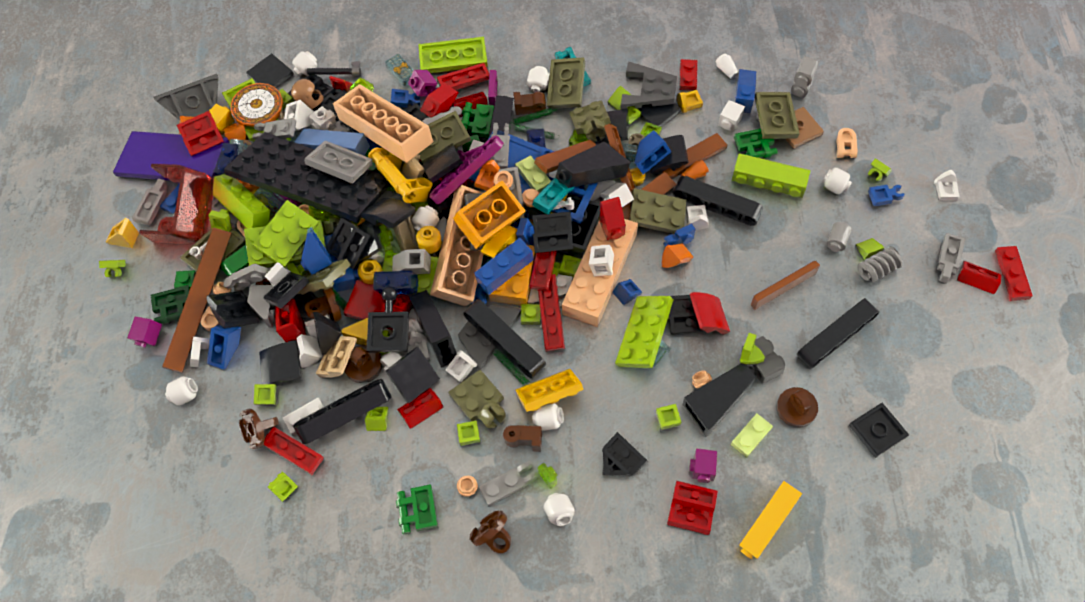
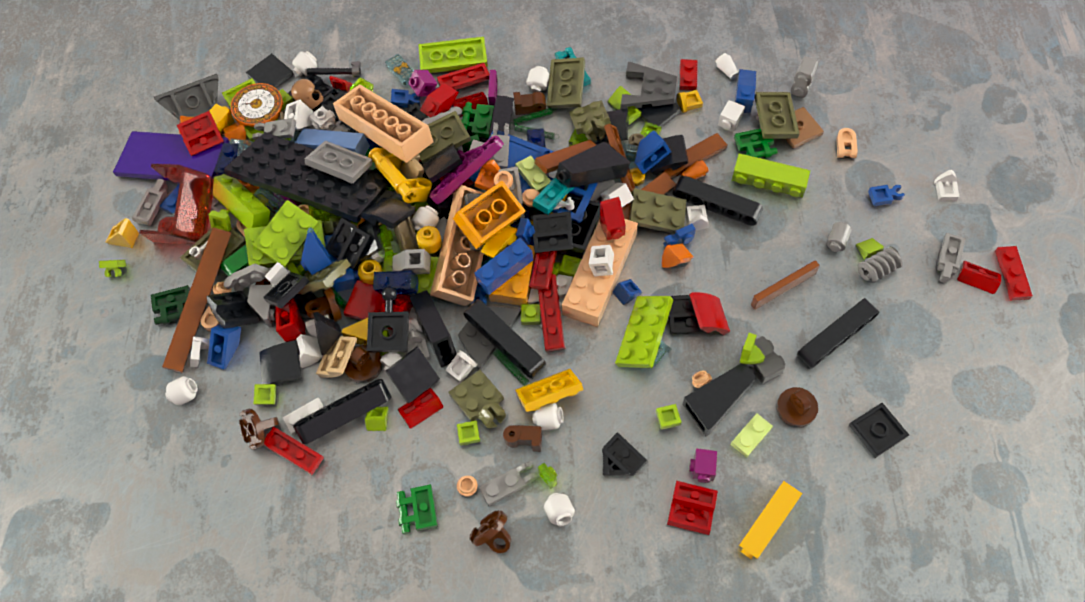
magenta brick [127,316,162,348] -> none
green plate [174,270,196,288] -> none
lime tile [268,471,298,502] -> none
white head [822,167,852,194] -> none
lime tile [868,158,891,182] -> none

